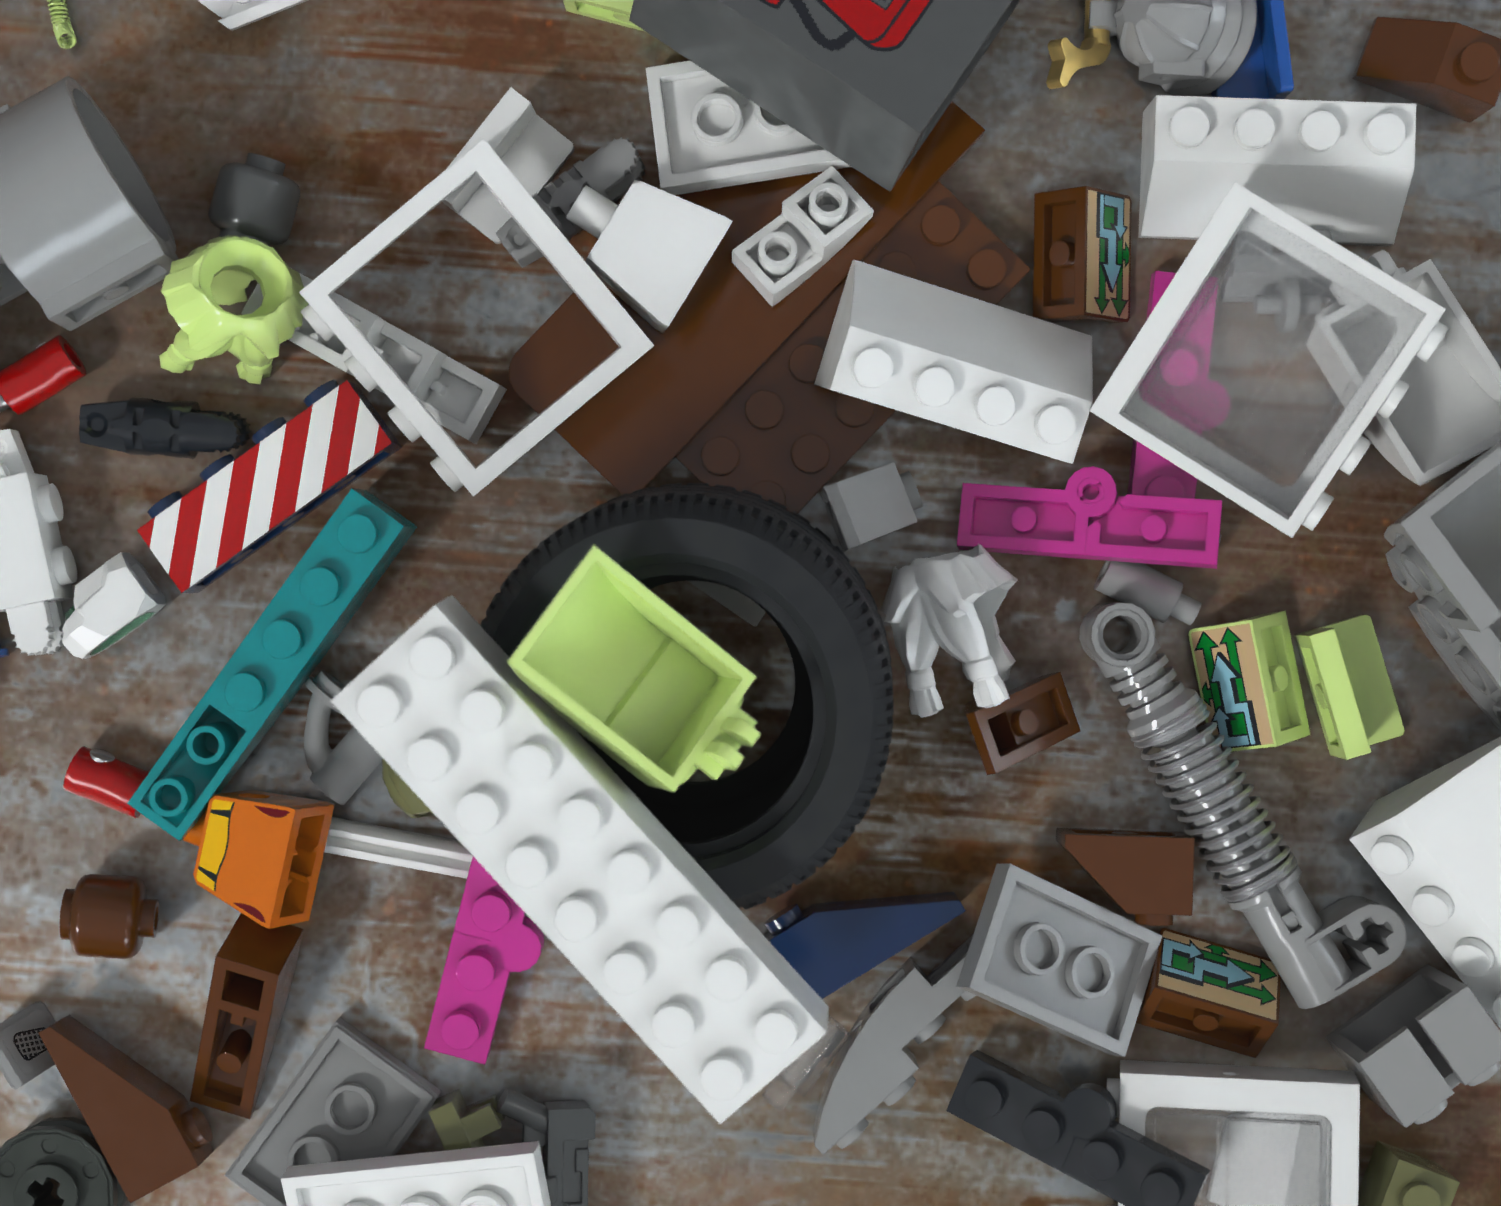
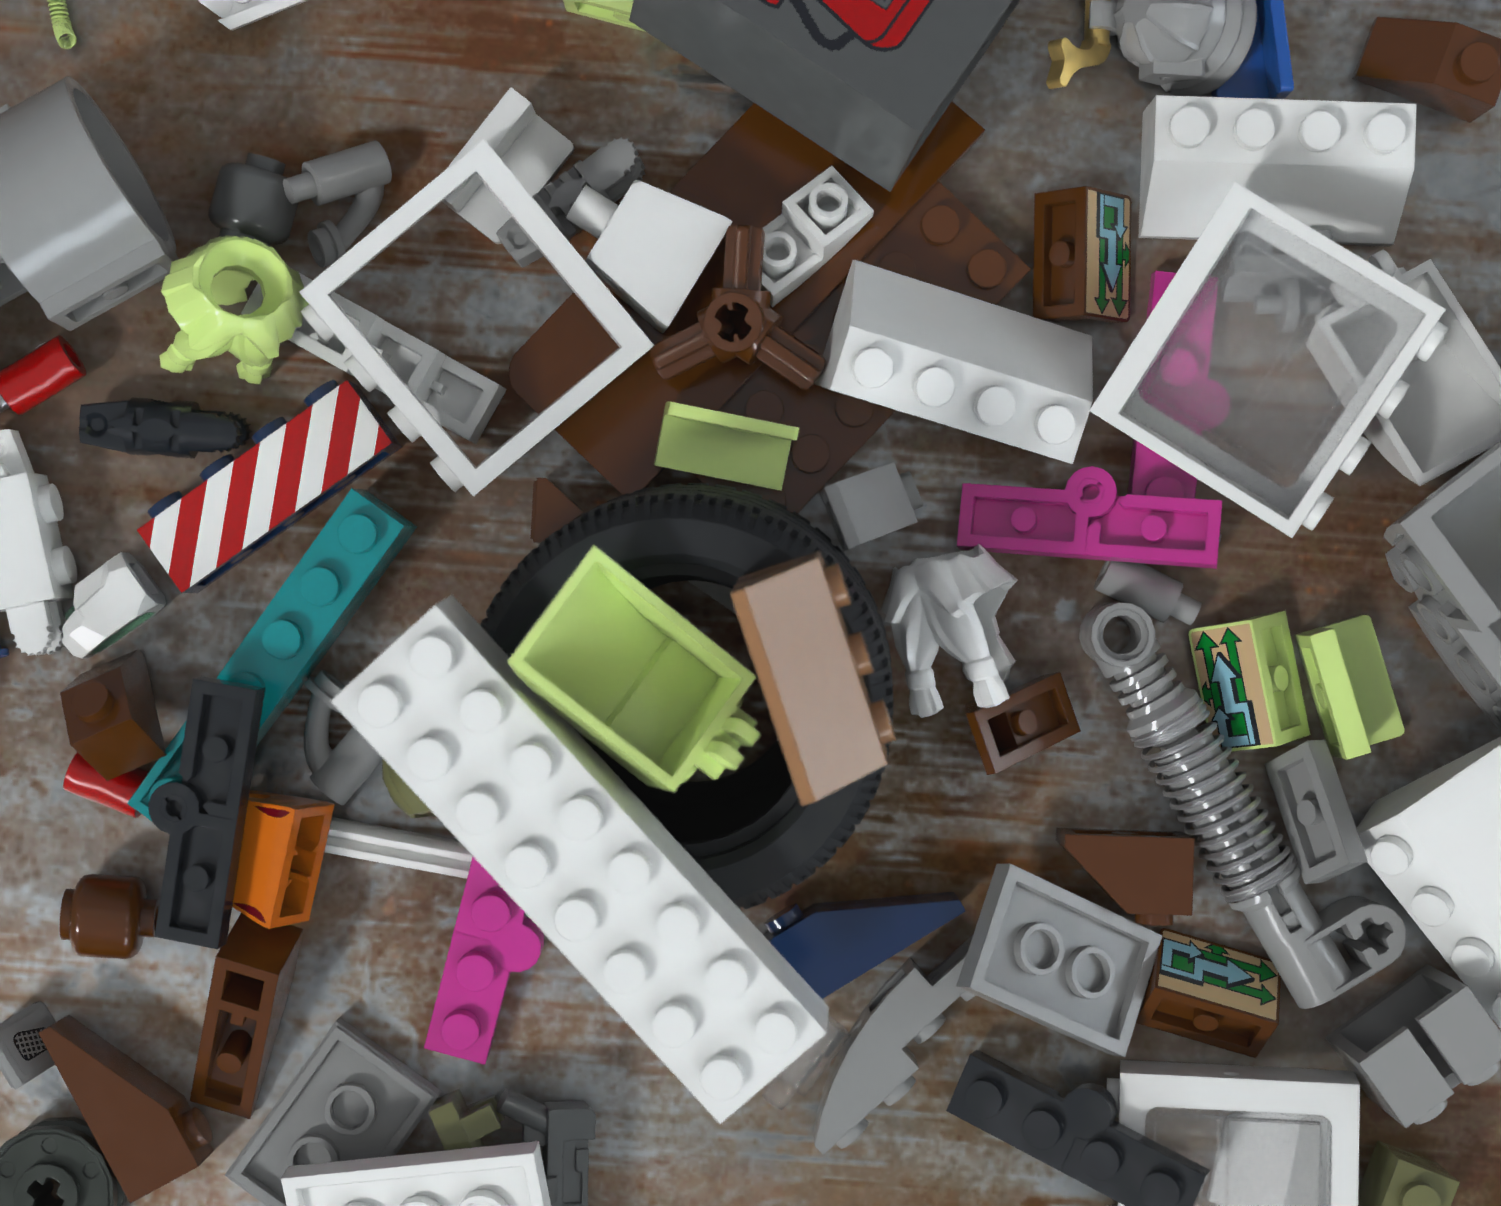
white plate [646,60,851,195] -> none
none -> reddish brown slope [60,649,167,781]
none -> black hinge [148,676,265,949]
none -> light grey plant [283,140,392,268]
none -> reddish brown slope [530,478,585,544]
none -> reddish brown bush [649,225,826,390]
none -> yellowish green panel [653,402,799,491]
none -> medium nougat slope [730,550,896,806]
none -> light grey plate [1264,740,1368,884]

